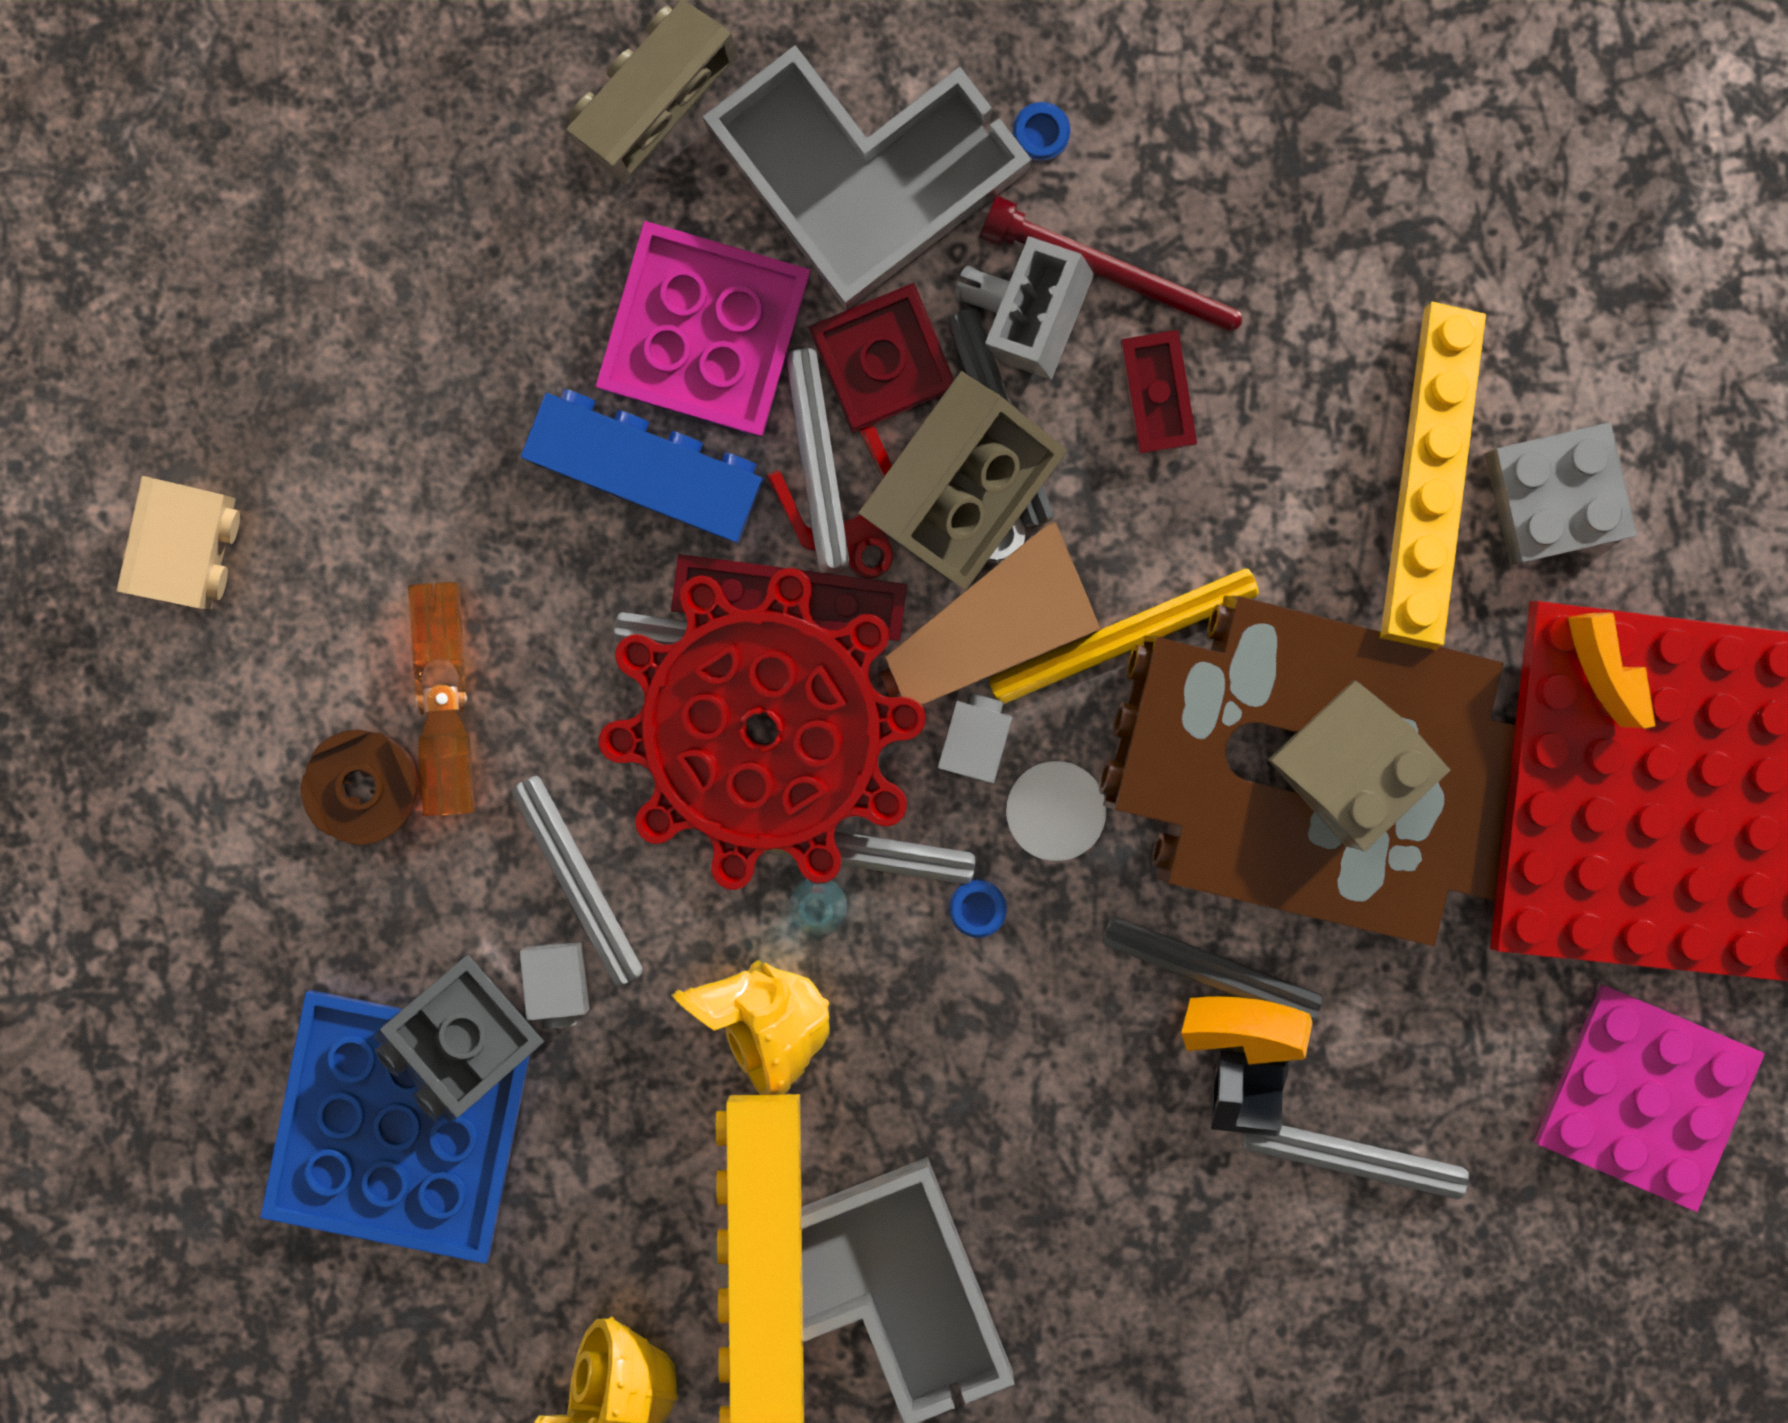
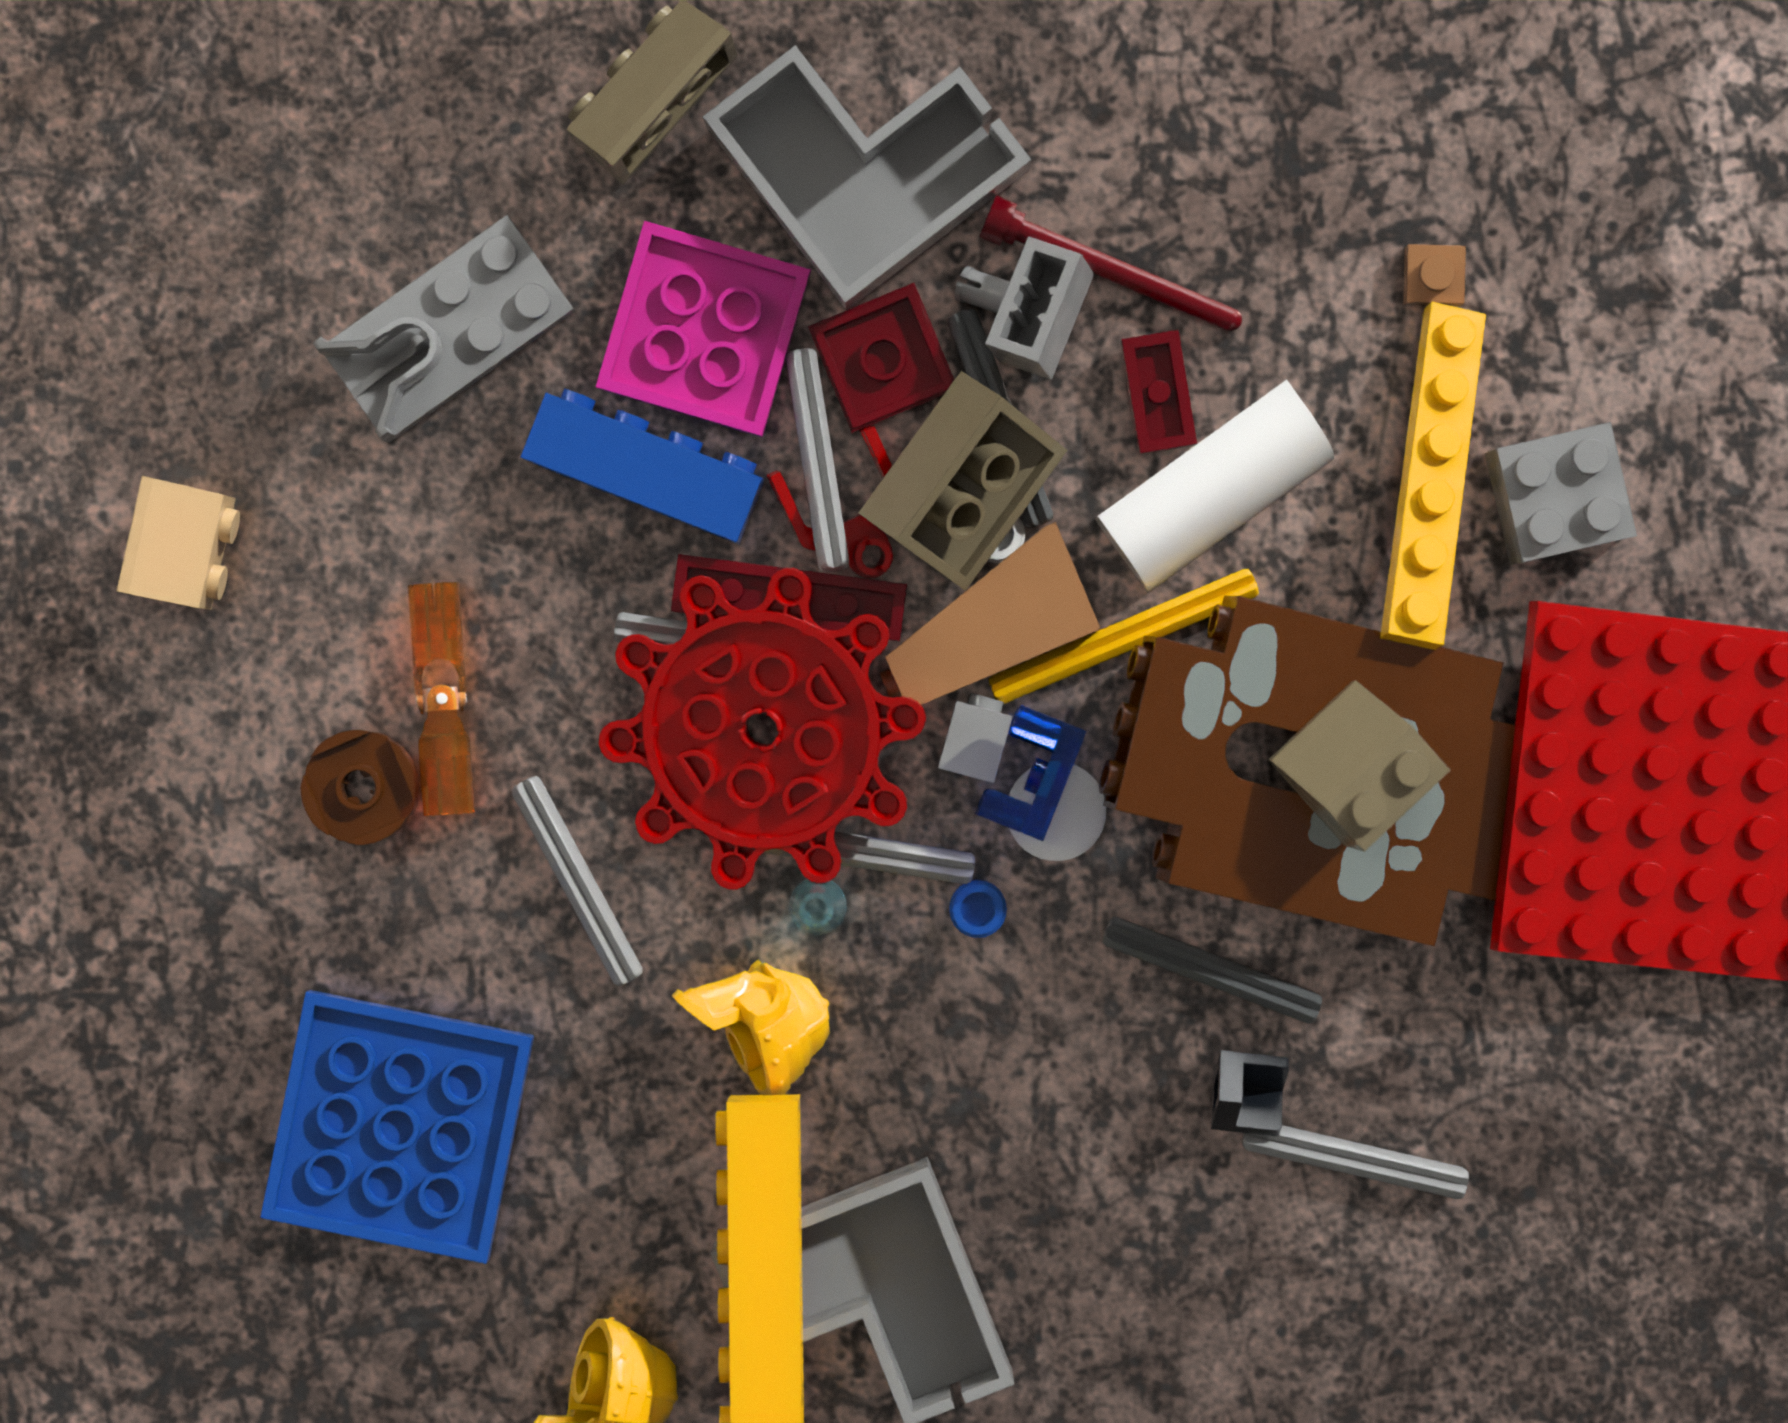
dark grey plate [374,954,544,1124] -> none
light grey brick [520,941,590,1029] -> none
blue tile [1012,102,1070,163] -> none
light orange slope [1181,996,1313,1064] -> none
dark pink plate [1534,984,1765,1212] -> none
light orange slope [1568,613,1655,728] -> none
none -> light grey plate [313,215,576,443]
none -> clear blue panel [974,705,1087,841]
none -> white brick [1094,379,1334,593]
none -> medium nougat plate [1403,244,1466,306]

